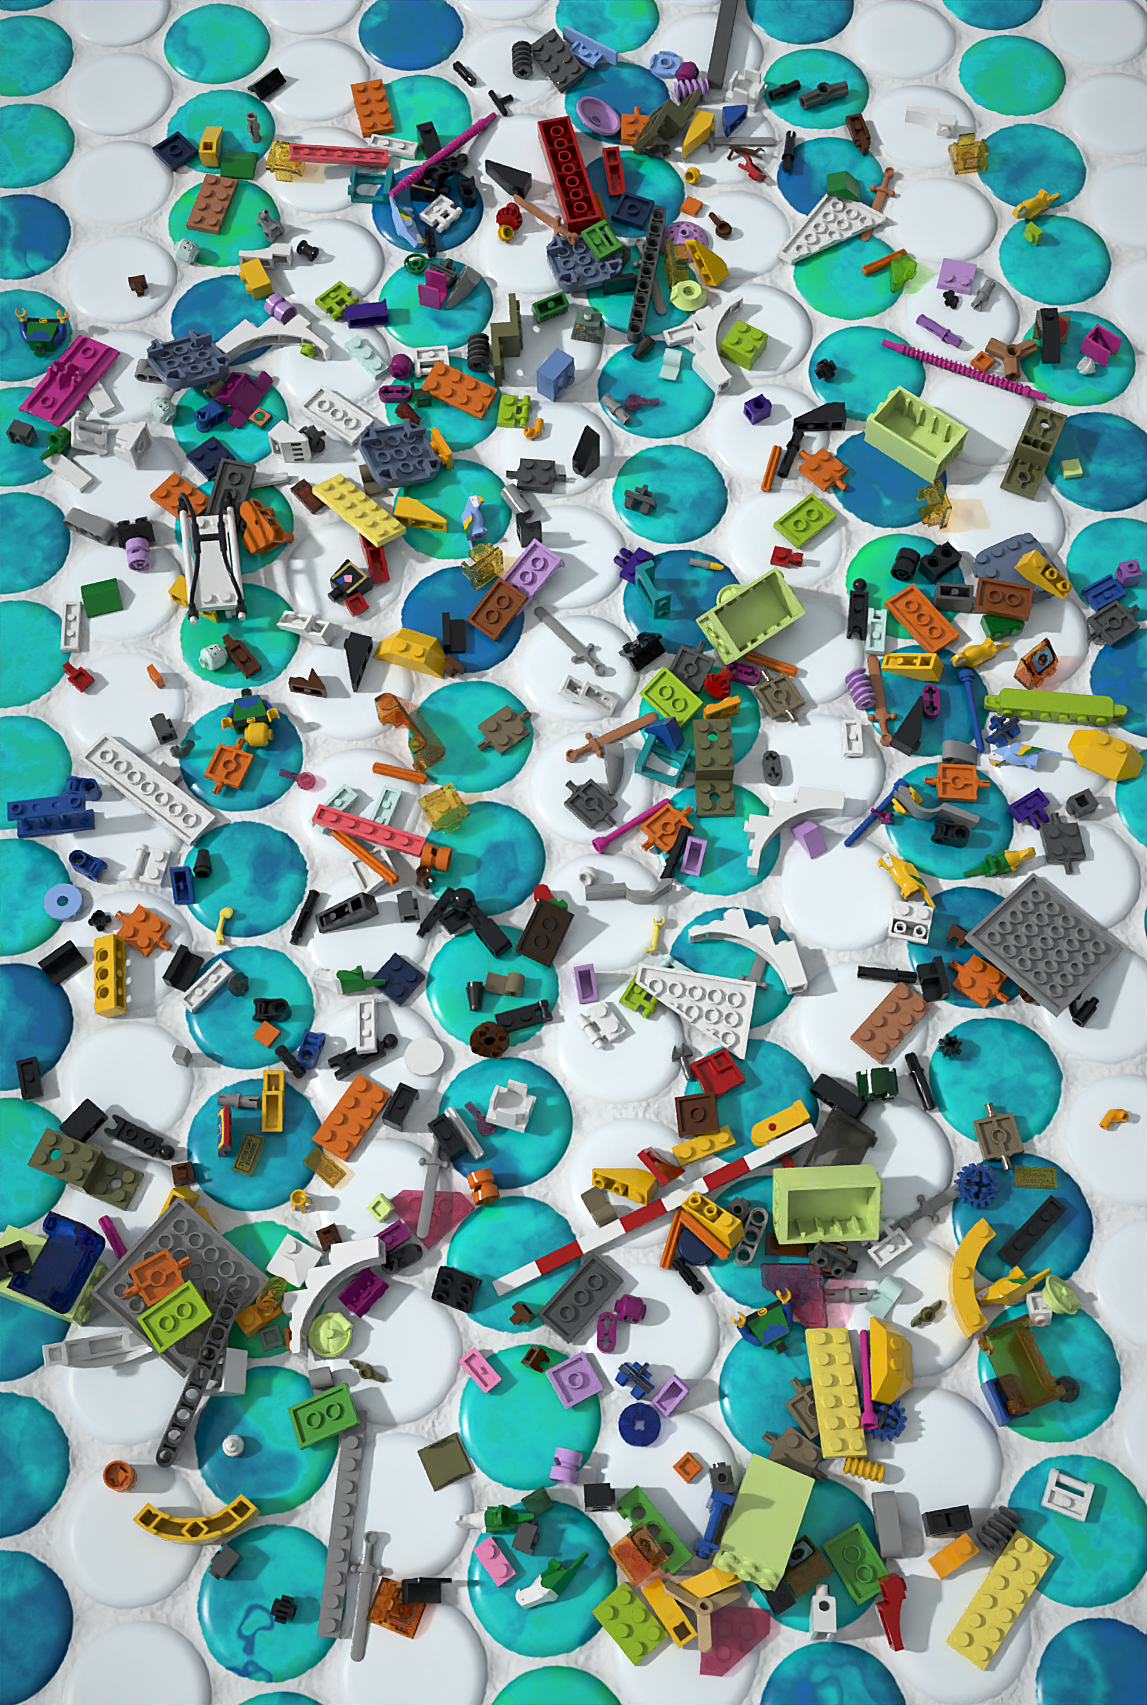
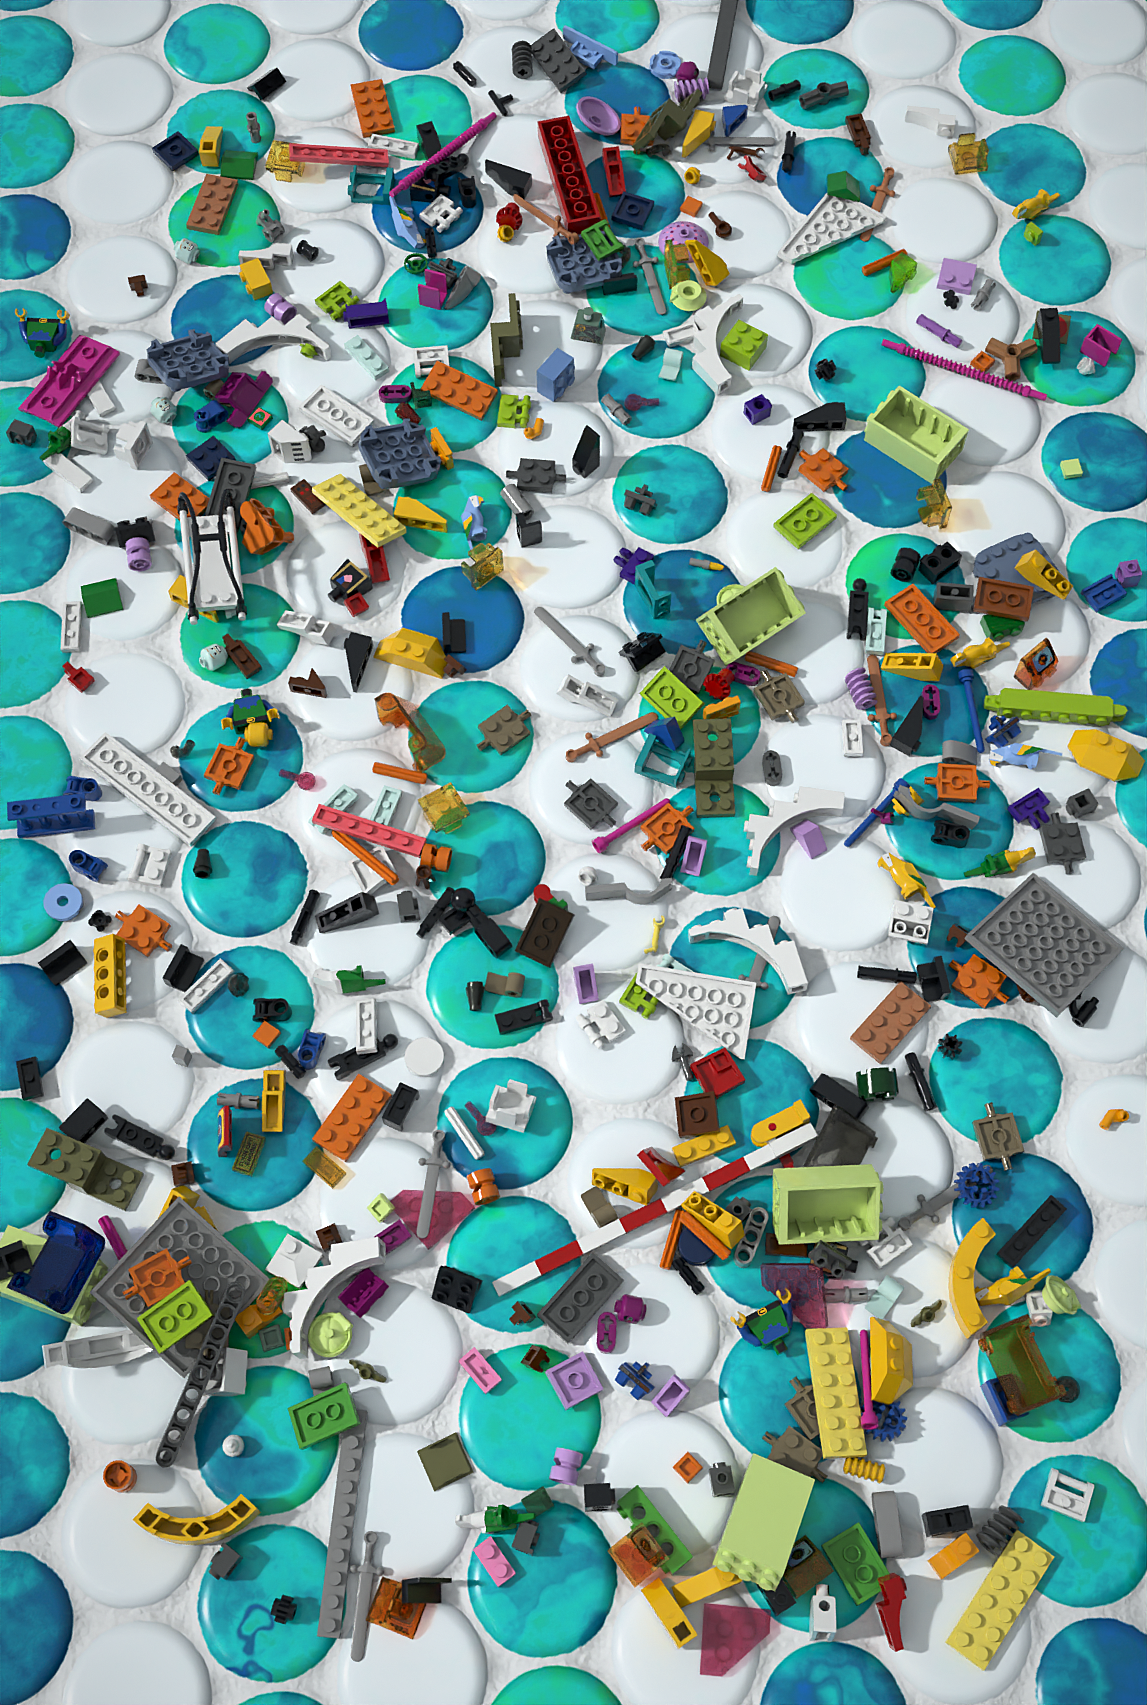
orange tile [147,664,165,689] -> none
dark grey brick [149,713,178,745] -> none
blue slope [169,866,194,904] -> none
light yellow piece [216,907,233,945] -> none
yellow piece [290,1189,313,1214] -> none
dark blue plate [372,953,425,1007] -> none
black piece [381,1243,423,1274] -> none
magenta head [389,354,413,380] -> none
black panel [427,1113,468,1163] -> none
dark orange plate [466,577,529,642] -> none
dark grey piece [467,333,489,372] -> none
reddish brown plate [470,1021,510,1059] -> none
lavender plate [502,538,565,617] -> none
animal [515,1551,589,1609] -> none
green brick [531,291,569,324] -> none
lime plate [591,1582,668,1666] -> none
light grey piece [603,743,624,796] -> none
clear blue plate [618,1402,661,1448] -> none
dark grey beam [627,208,666,344] -> none
tan piece [663,1582,741,1653] -> none
blue fence [693,1489,734,1560] -> none
red plate [770,546,804,568] -> none
olive bracket [1000,404,1067,500] -> none
clear yellow tile [1014,1166,1057,1189] -> none
dark grey plate [1087,600,1140,648] -> none

